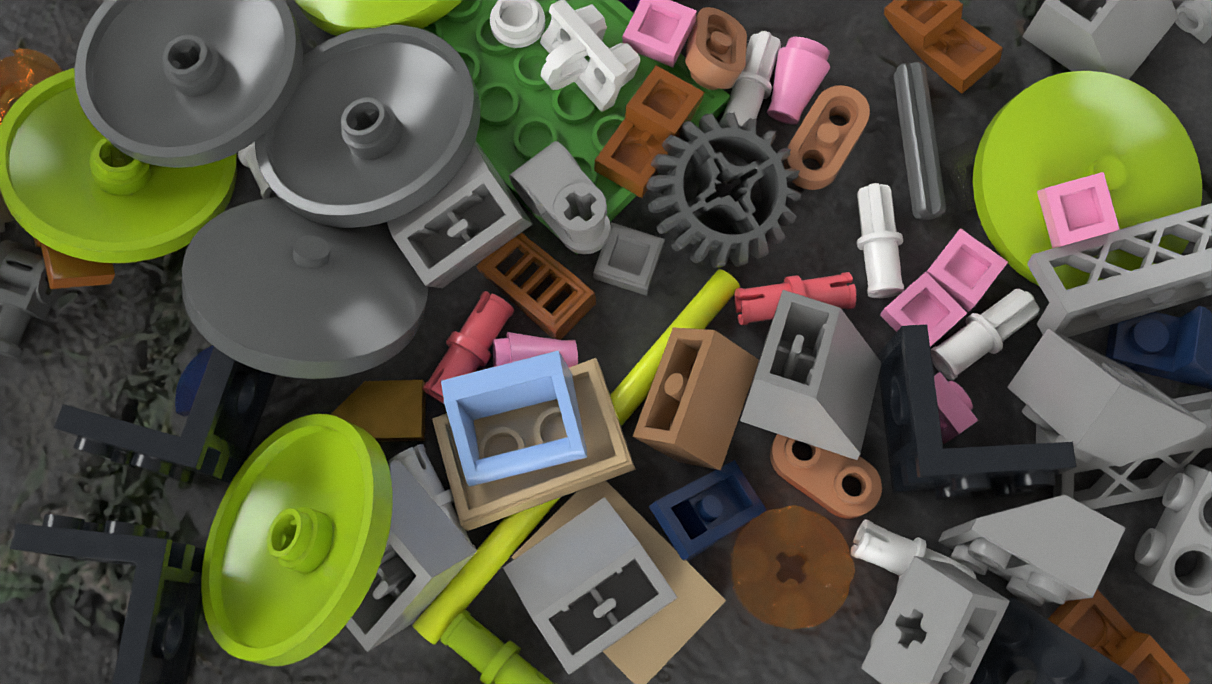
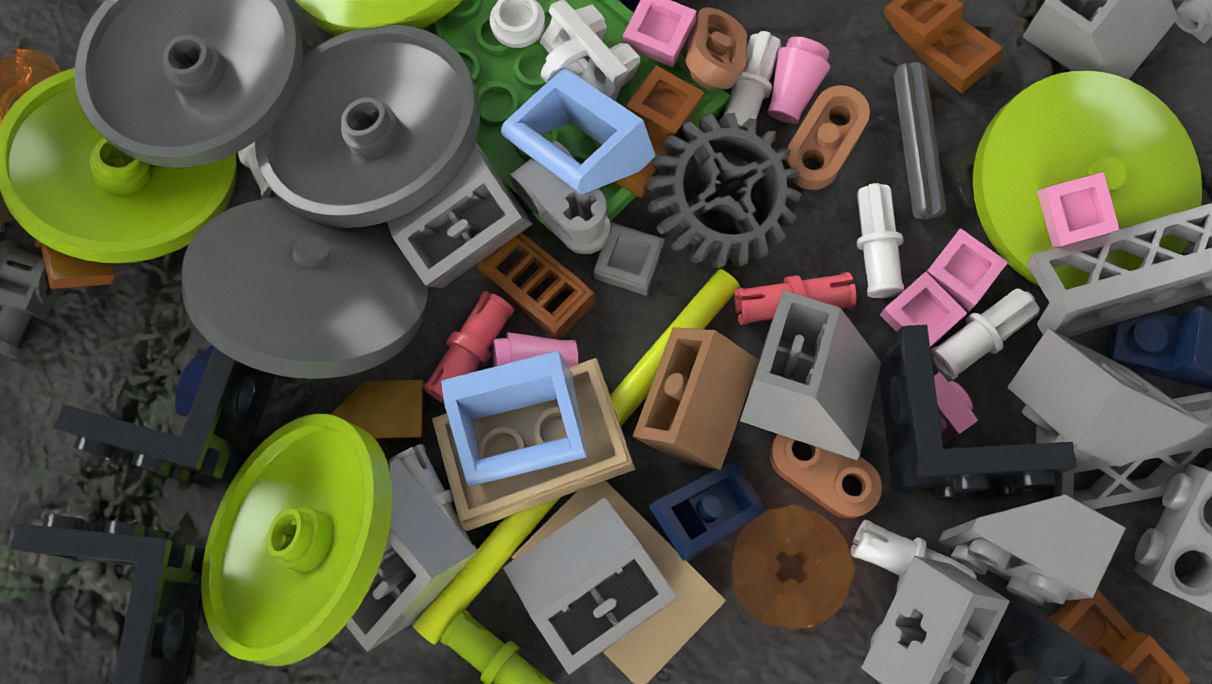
none -> light blue tile [501,67,656,194]

